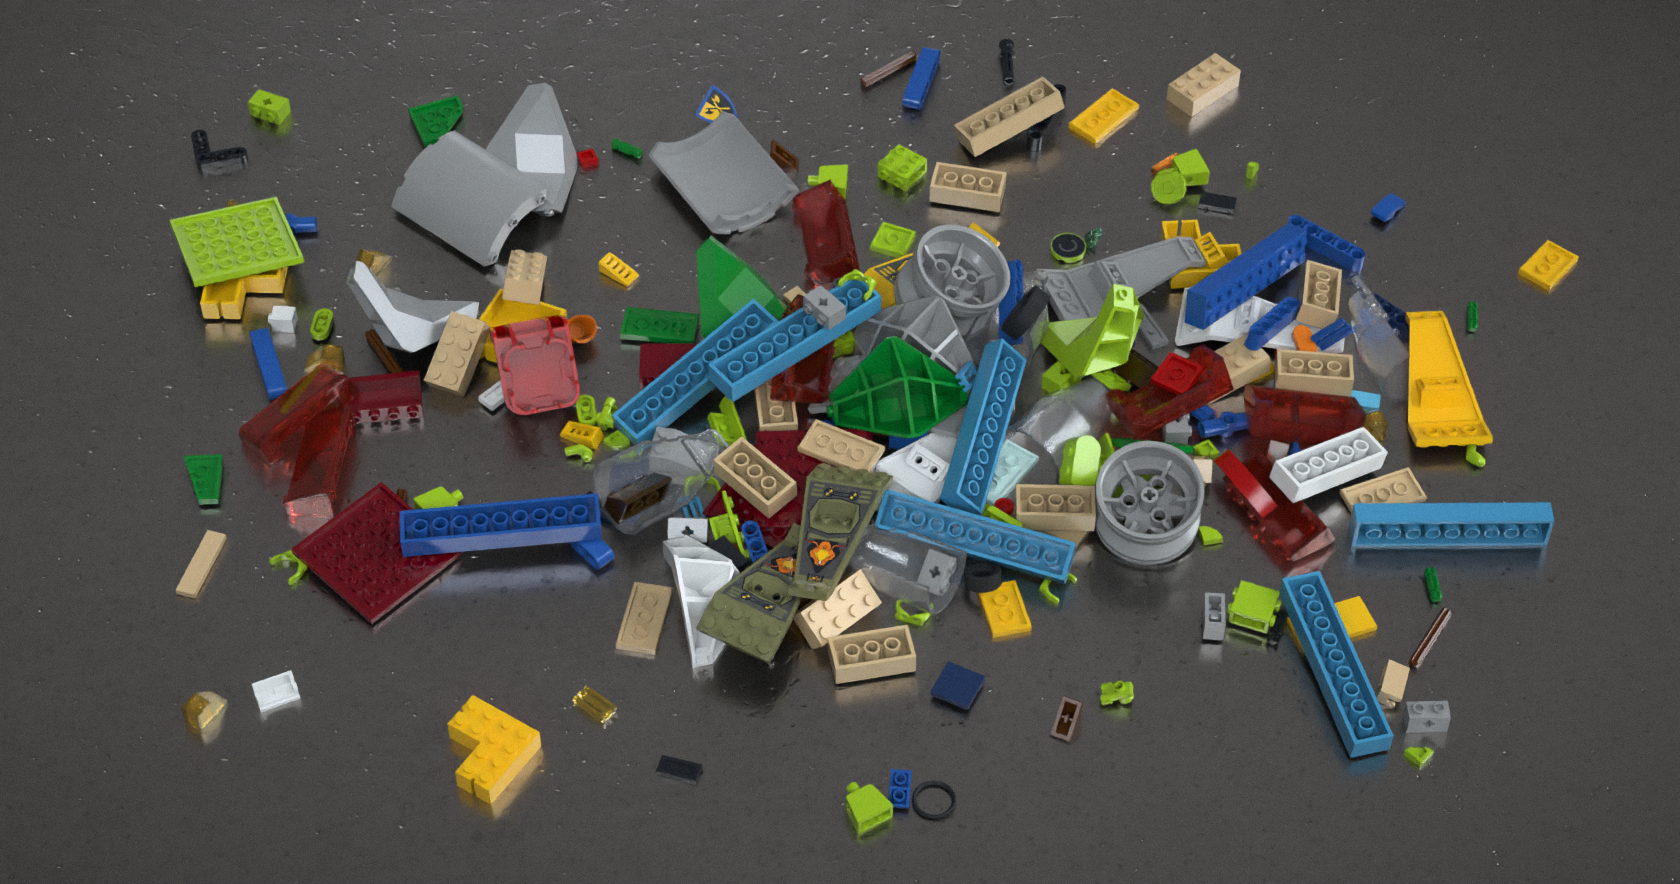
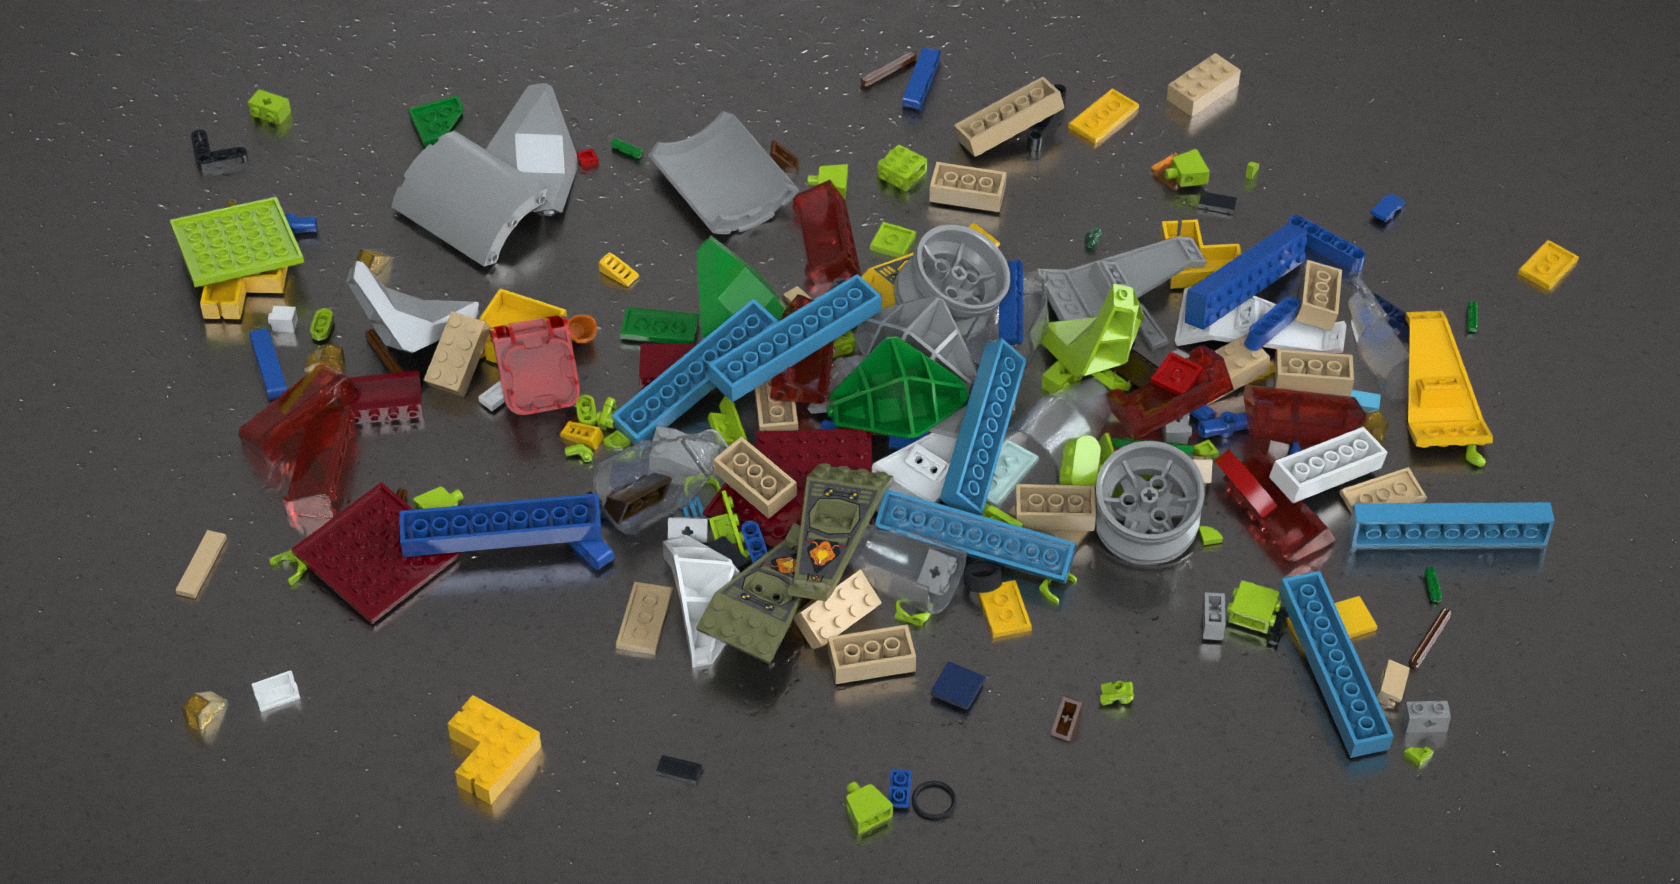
green wing [184,454,223,505] -> none
tan brick [502,250,547,305] -> none
clear yellow tile [573,685,617,724] -> none
shield [695,85,738,123] -> none
tan tile [798,419,885,472] -> none
light grey brick [803,285,846,330] -> none
lime cap [838,269,876,301] -> none
dark azure tile [955,360,977,392] -> none
red tile [994,498,1014,516] -> none
black pin [999,39,1015,85] -> none
black tyre [1001,285,1050,340] -> none
black tile [1050,233,1087,263] -> none
lime tile [1151,169,1187,205] -> none
yellow slope [1194,232,1228,269] -> none
orange tile [1292,325,1317,352] -> none
blue tile [1311,318,1353,351] -> none

